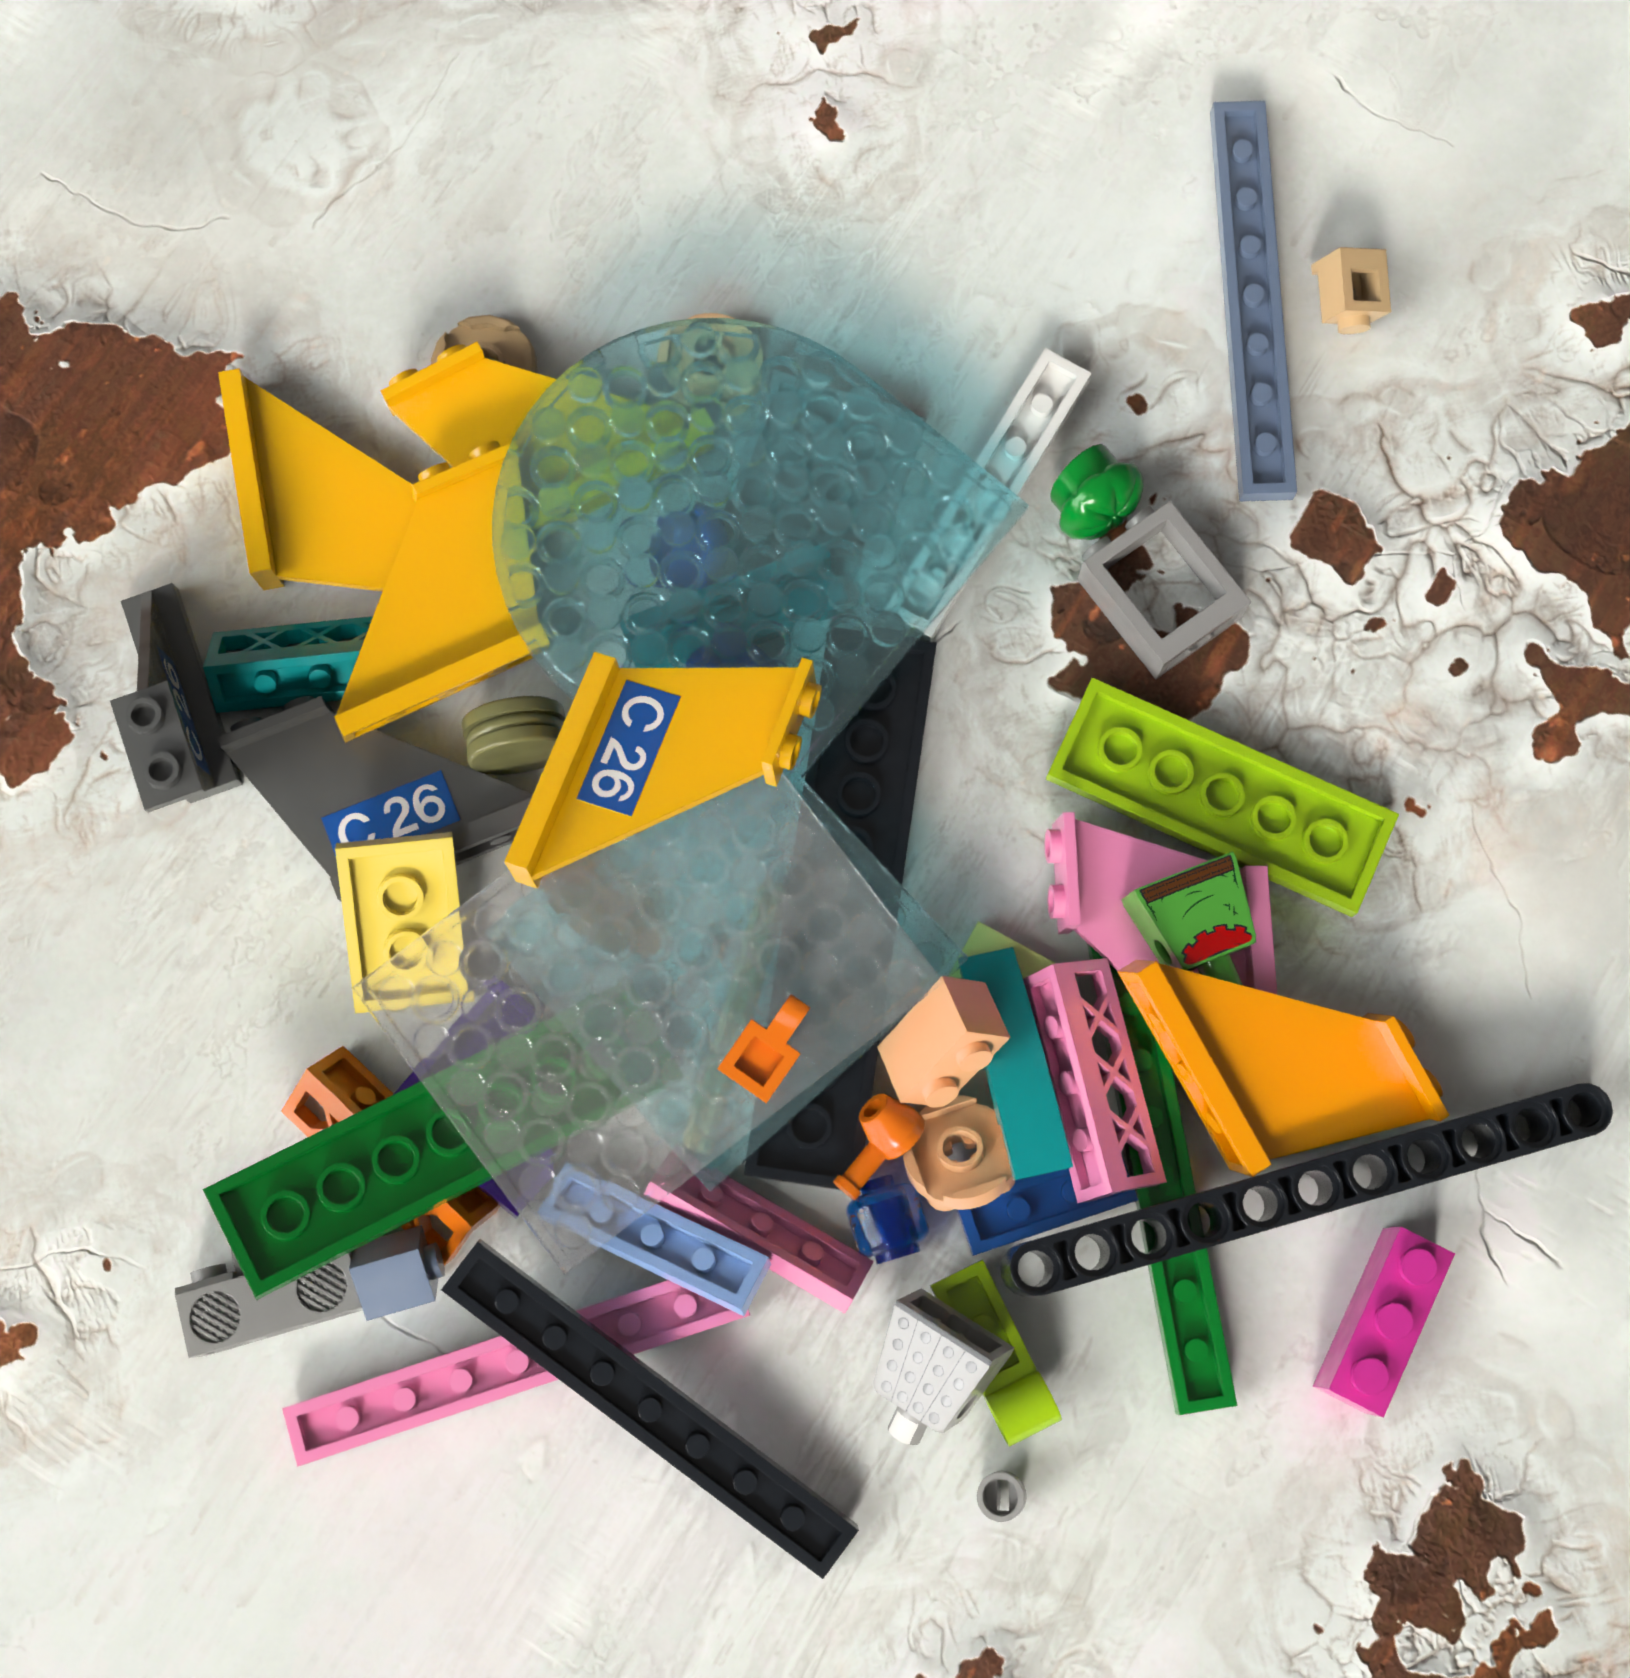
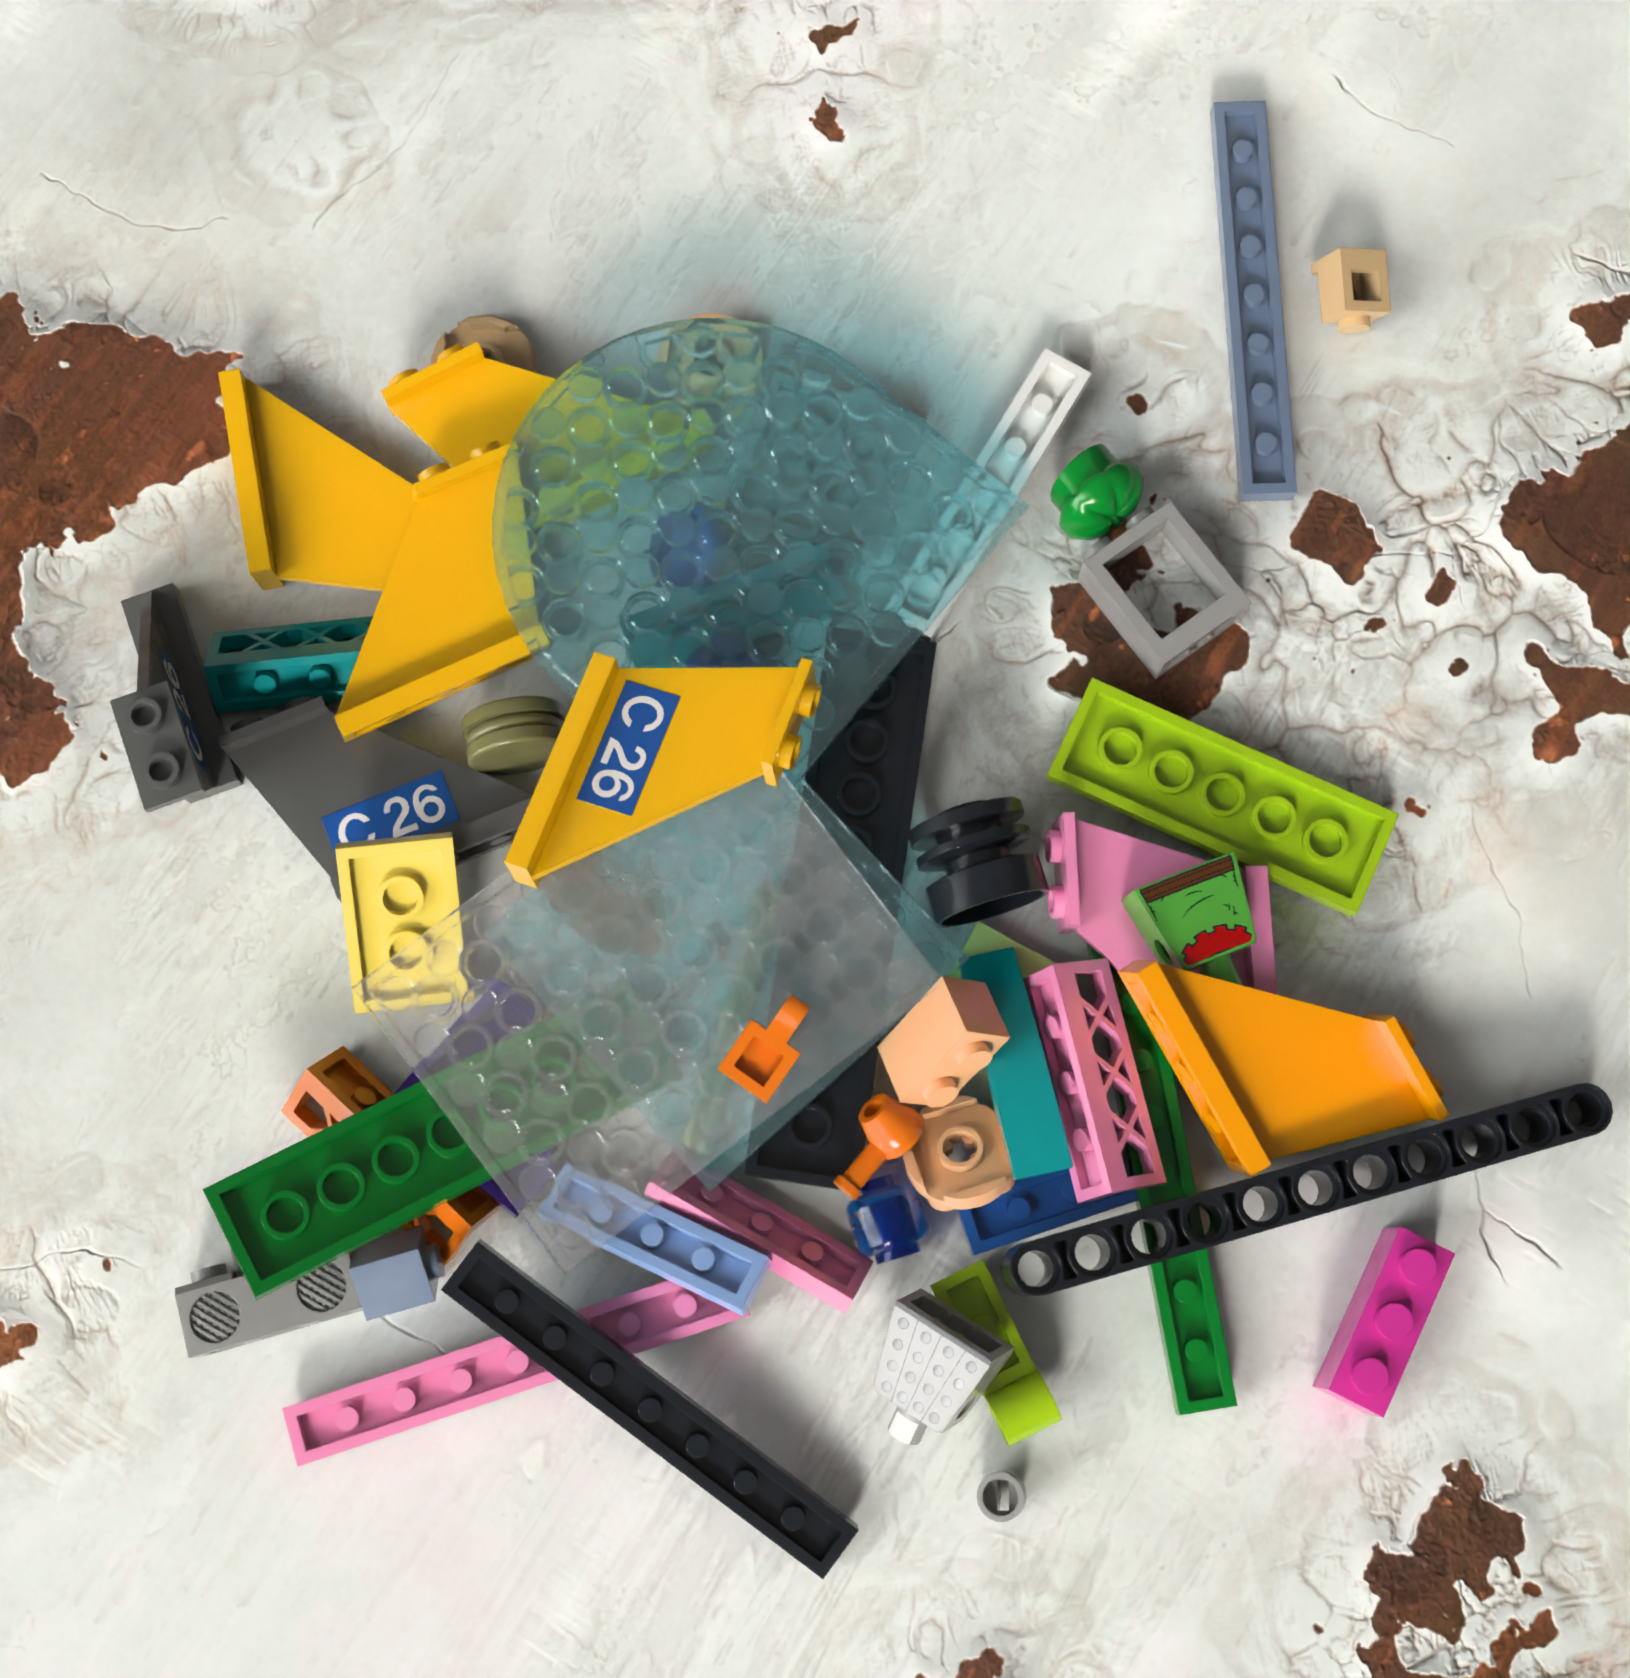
none -> black wheel [908,797,1050,928]

